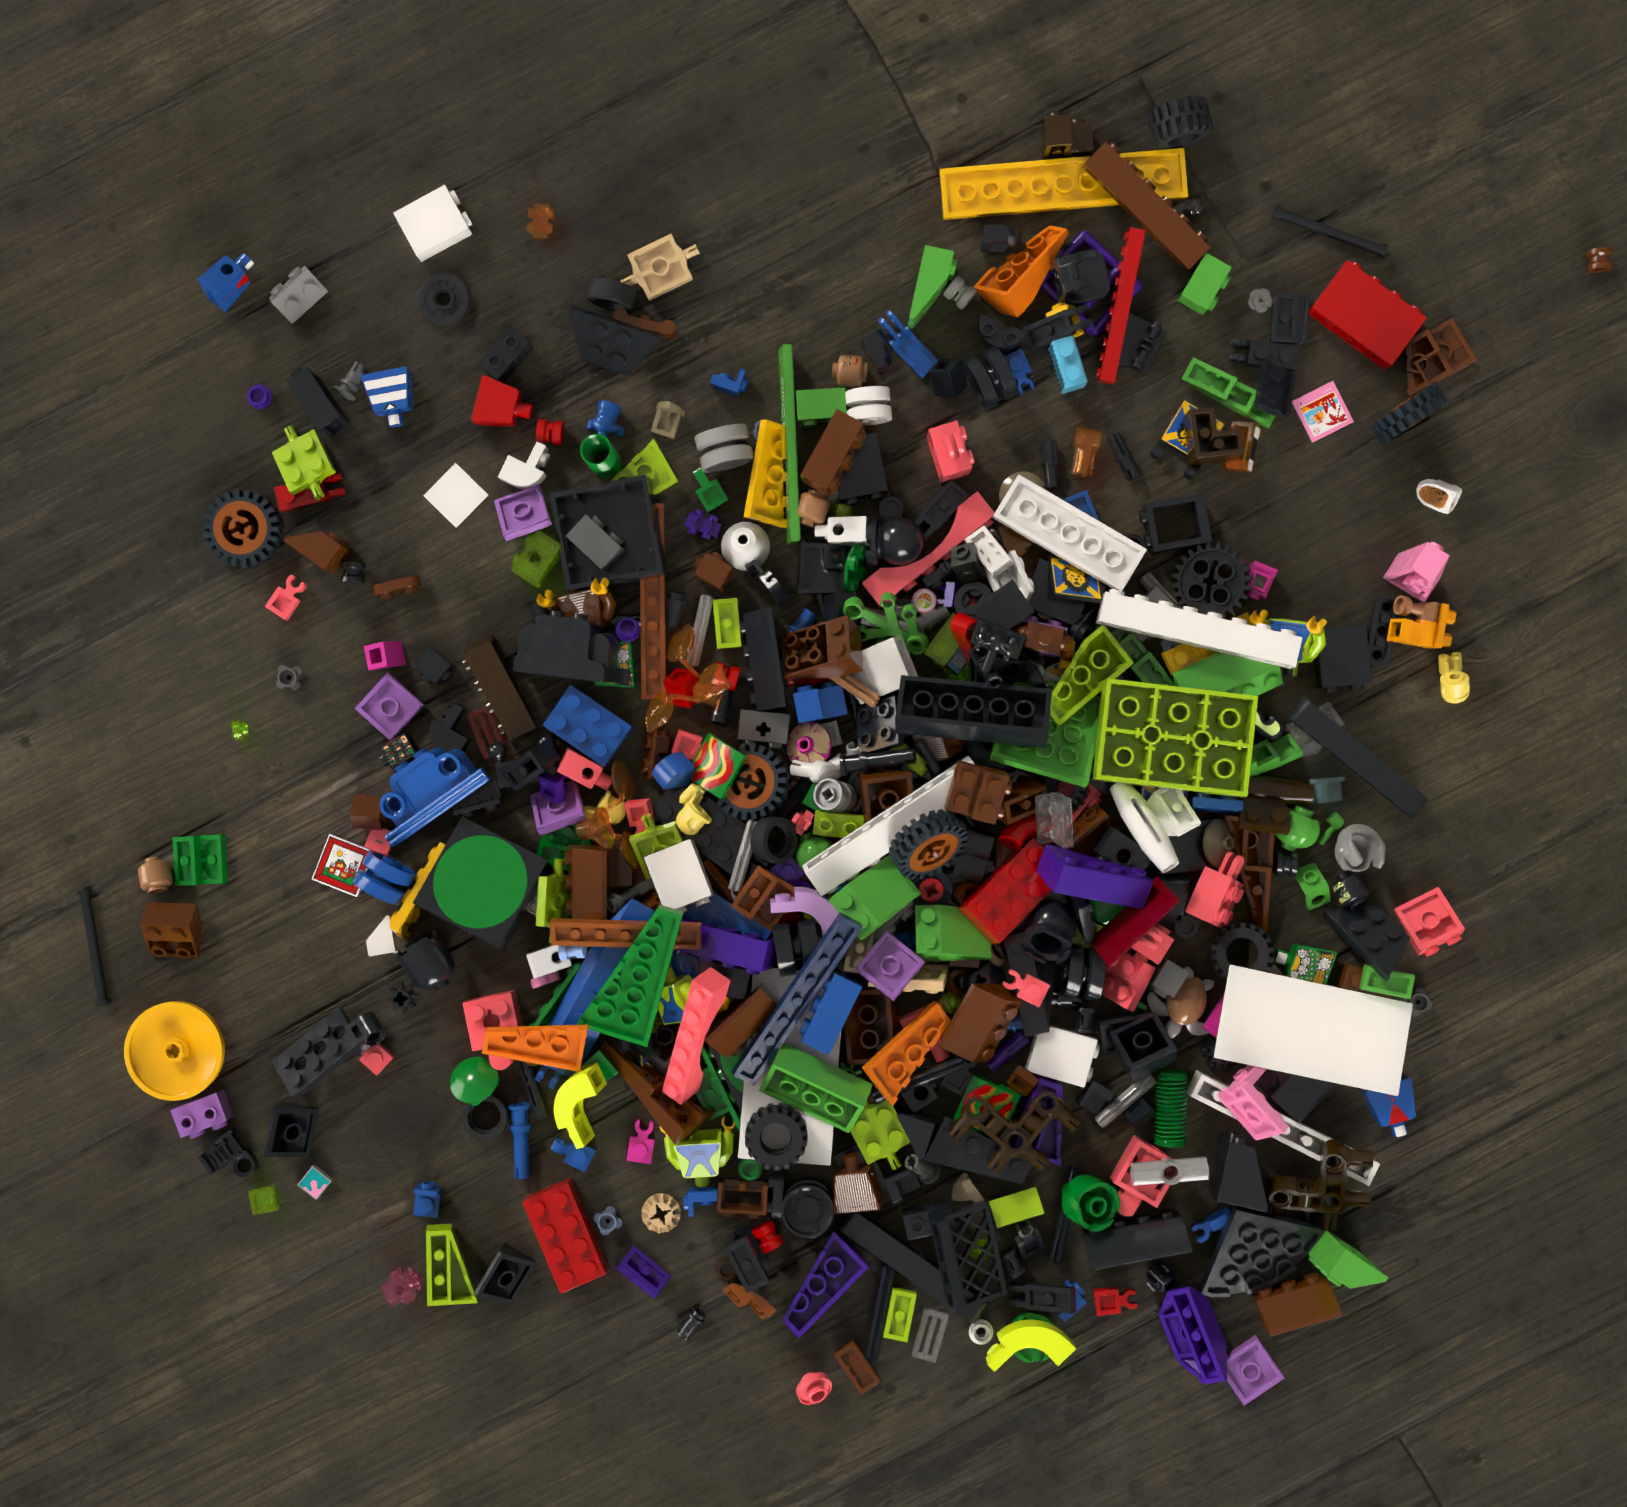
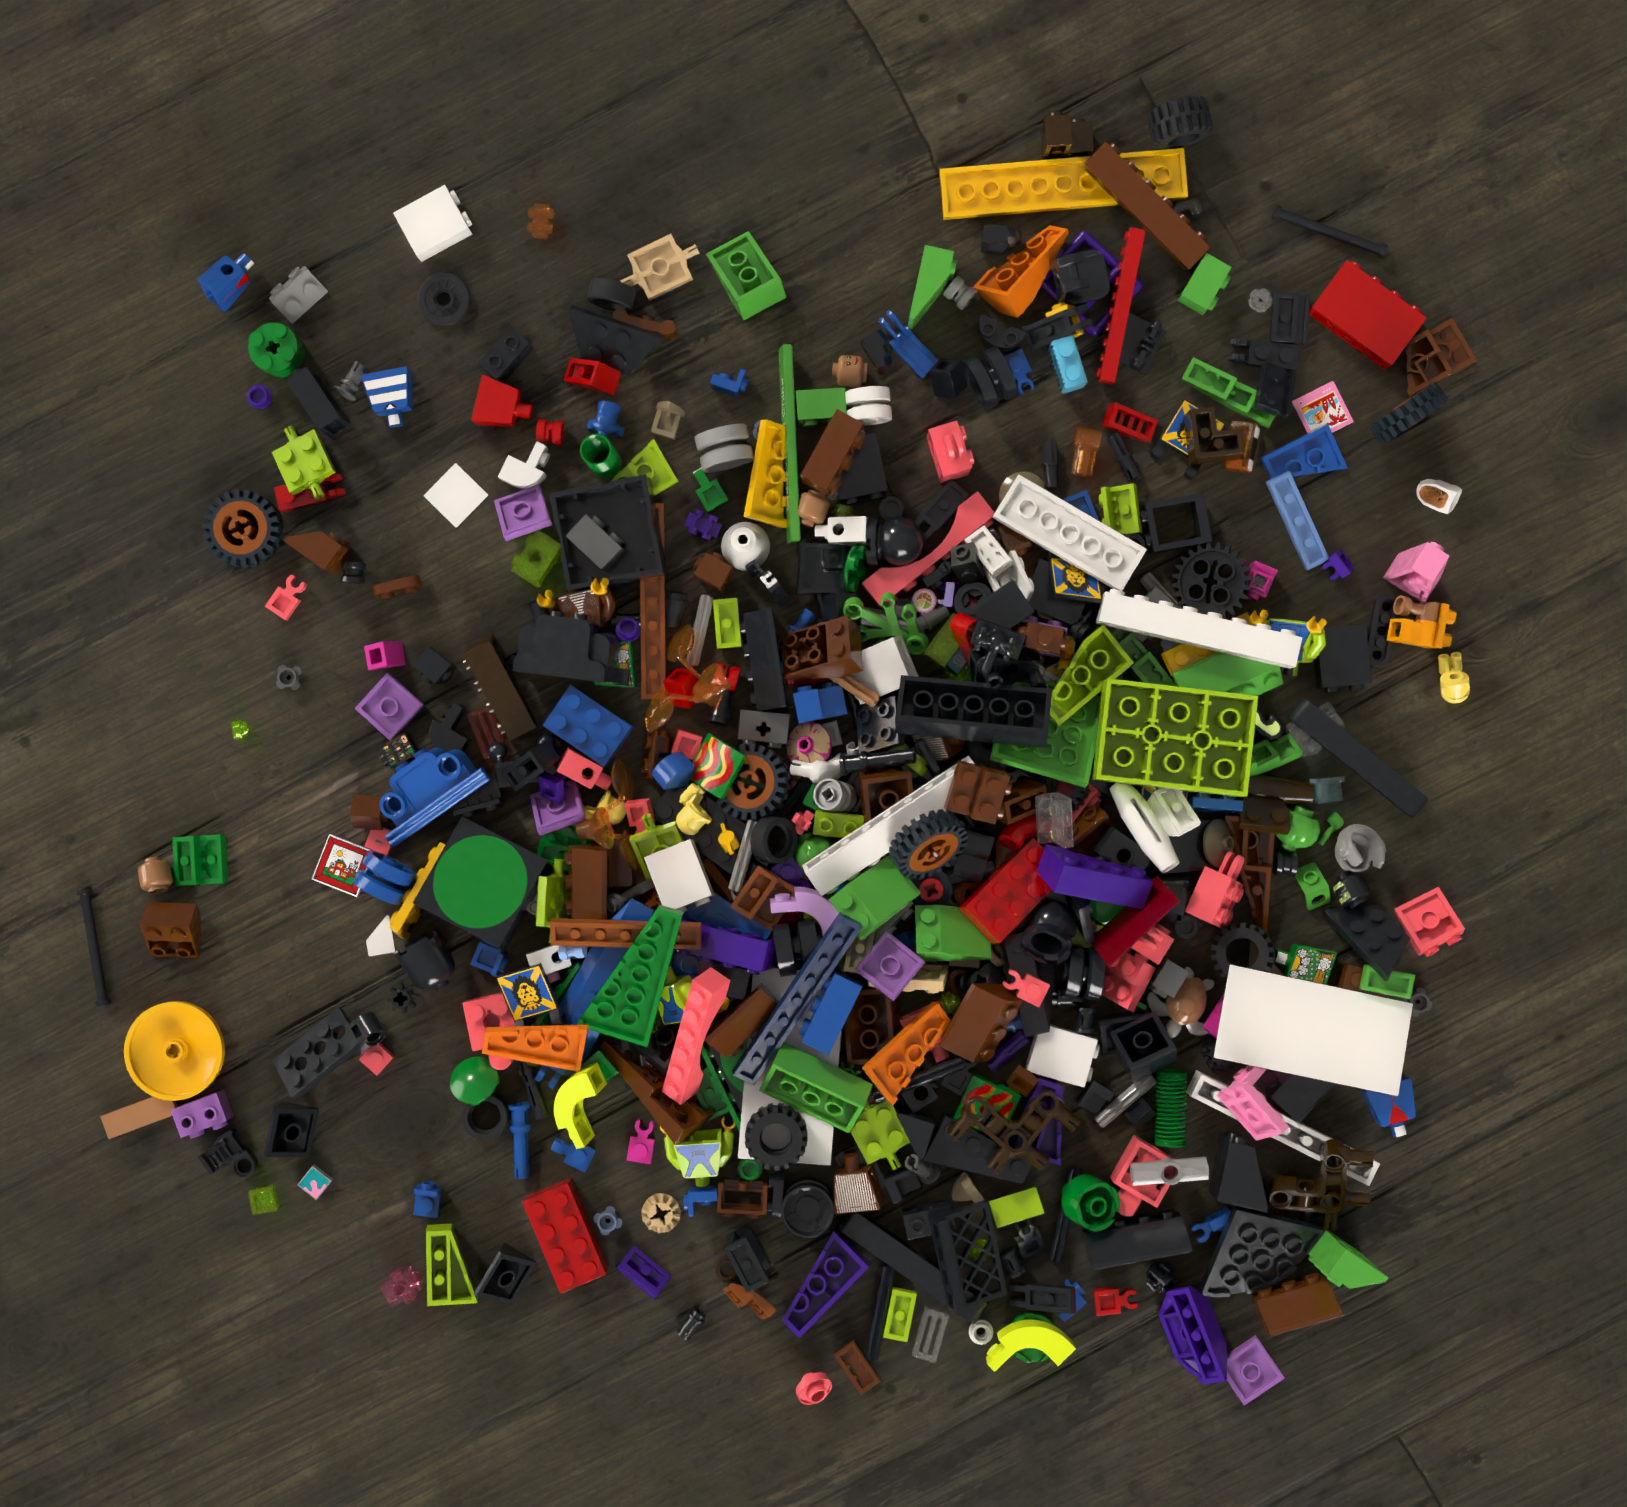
red wheel [751,1219,784,1253] -> none
reddish brown wheel [1586,247,1613,273] -> none
none -> medium nougat tile [100,1097,178,1139]
none -> green brick [248,323,305,378]
none -> blue bracket [470,941,509,977]
none -> flag [496,963,567,1026]
none -> red slope [563,358,621,395]
none -> bright green slope [706,231,786,320]
none -> yellow piece [718,823,740,855]
none -> lime bracket [1099,483,1142,534]
none -> red slope [1101,402,1158,444]
none -> blue wing [1260,424,1348,479]
none -> medium blue tile [1266,471,1329,571]
none -> dark purple tile [1322,549,1355,580]

